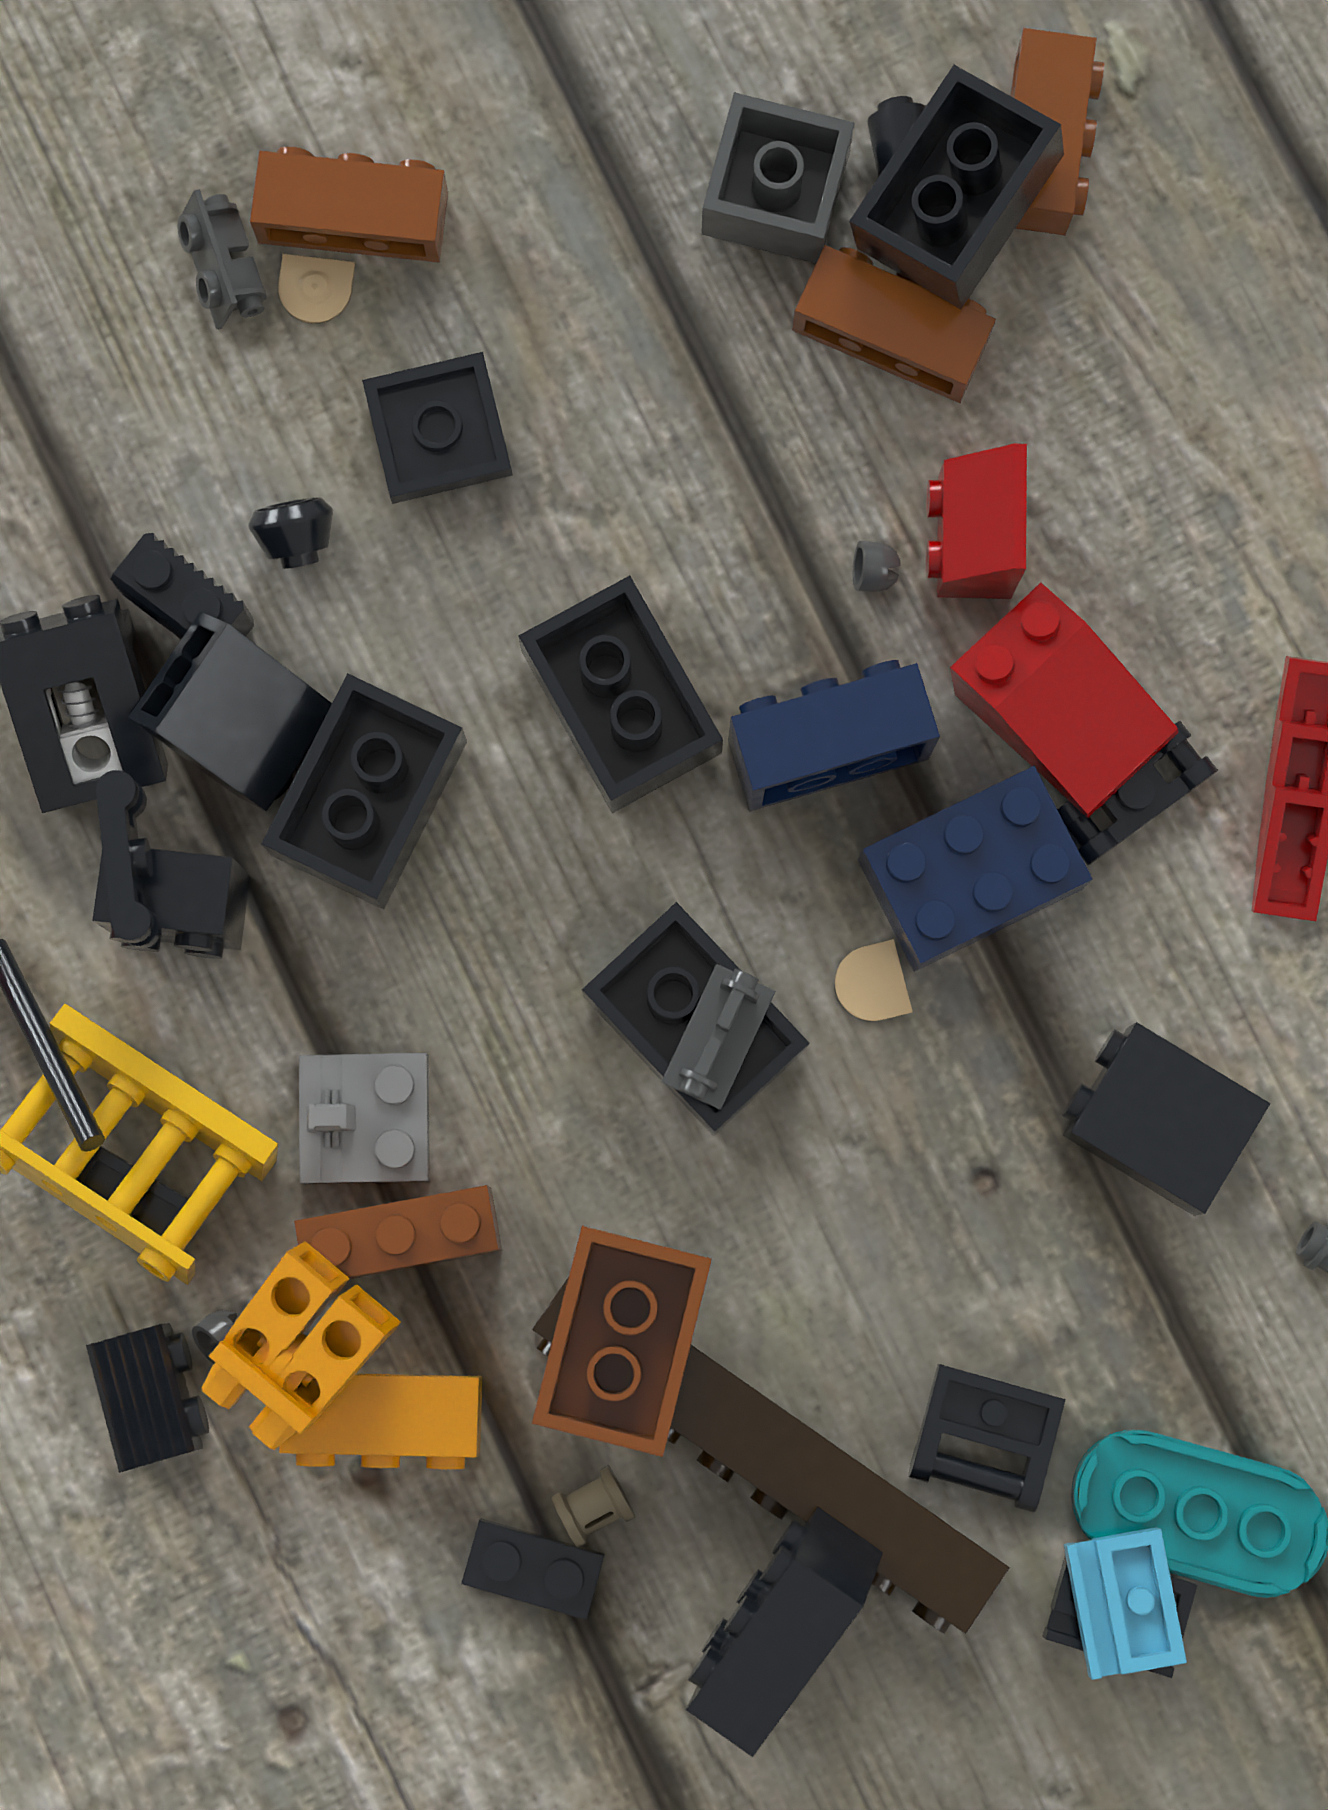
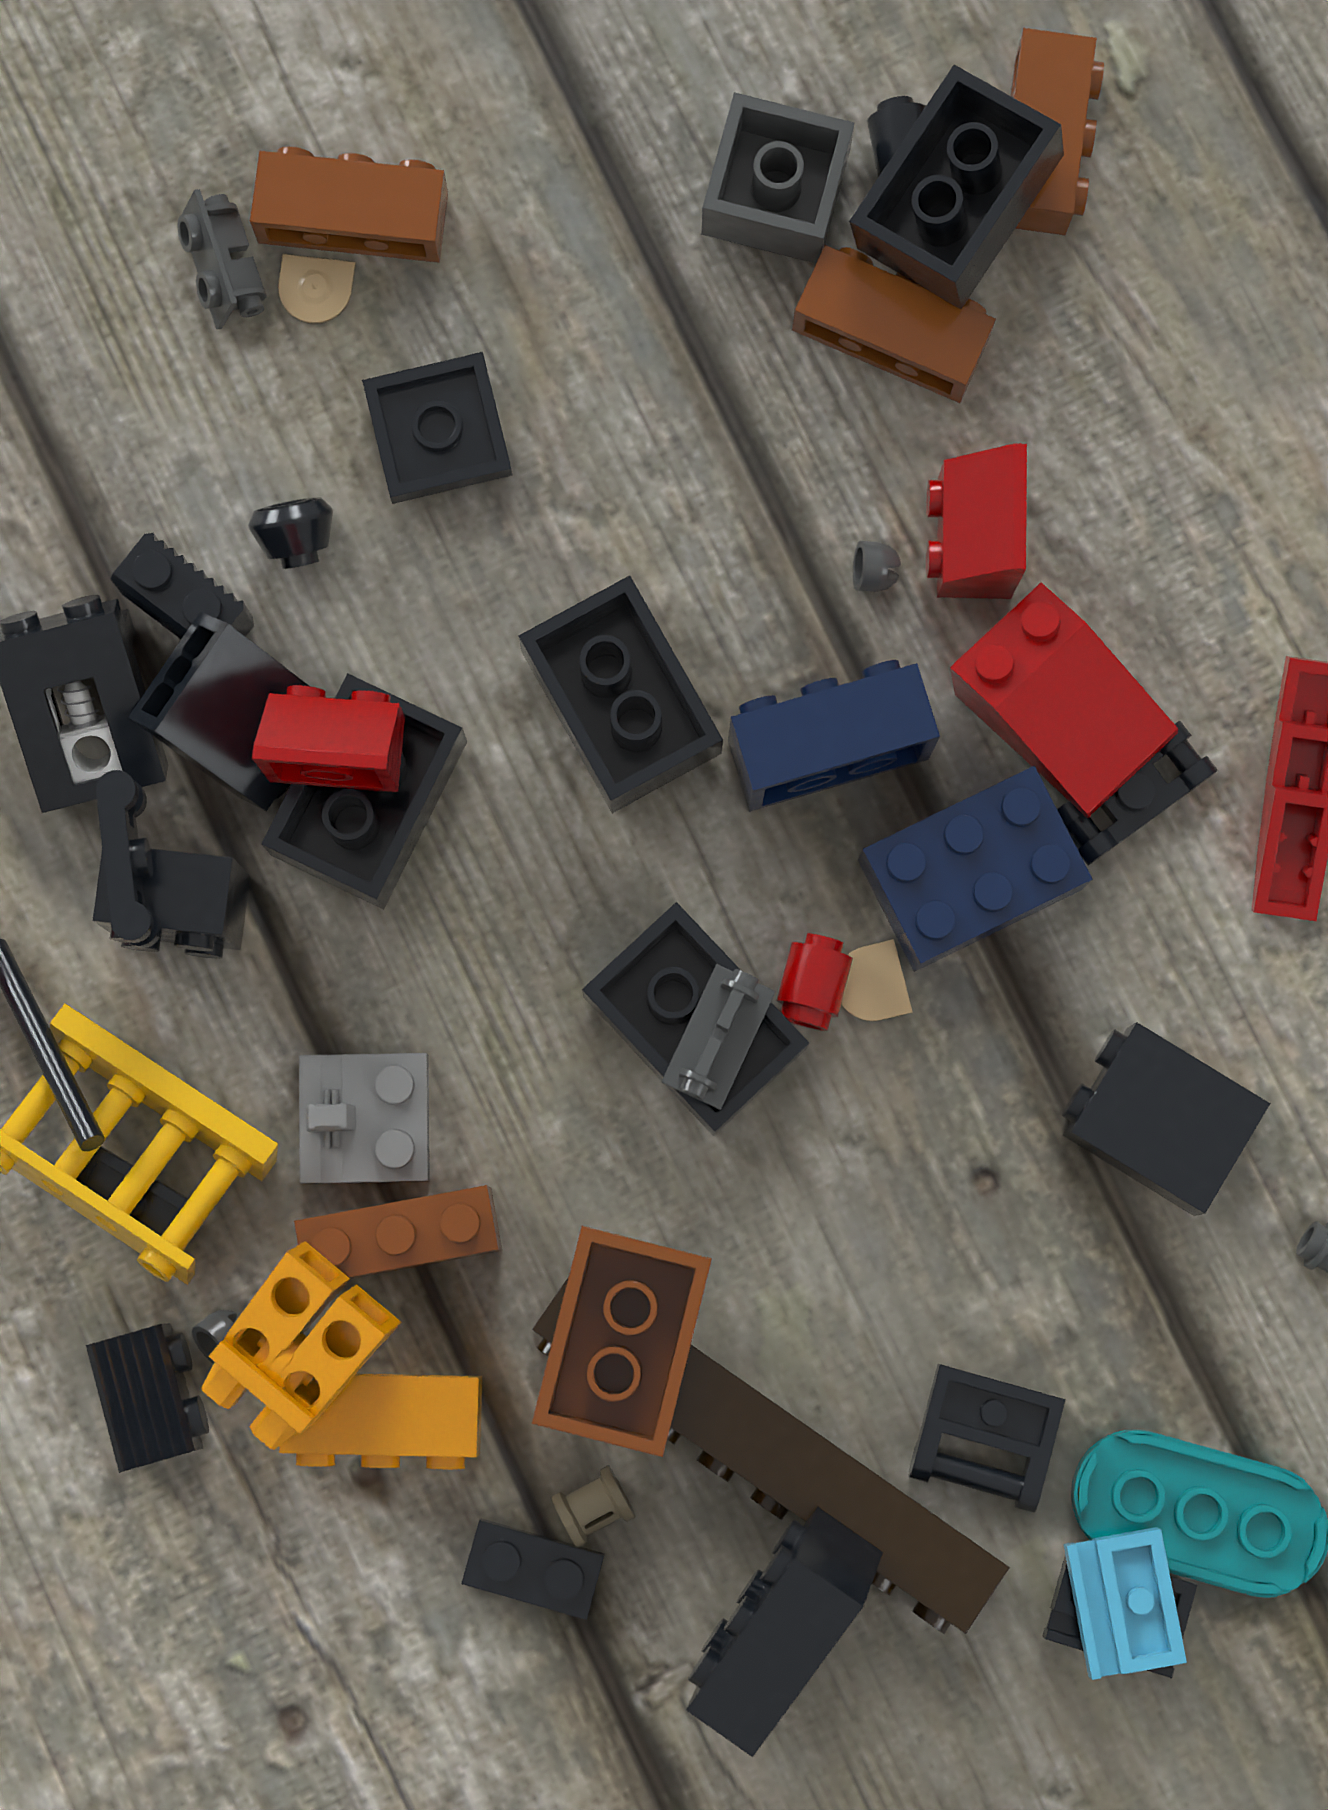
none -> red slope [252,685,405,792]
none -> red brick [776,933,853,1031]

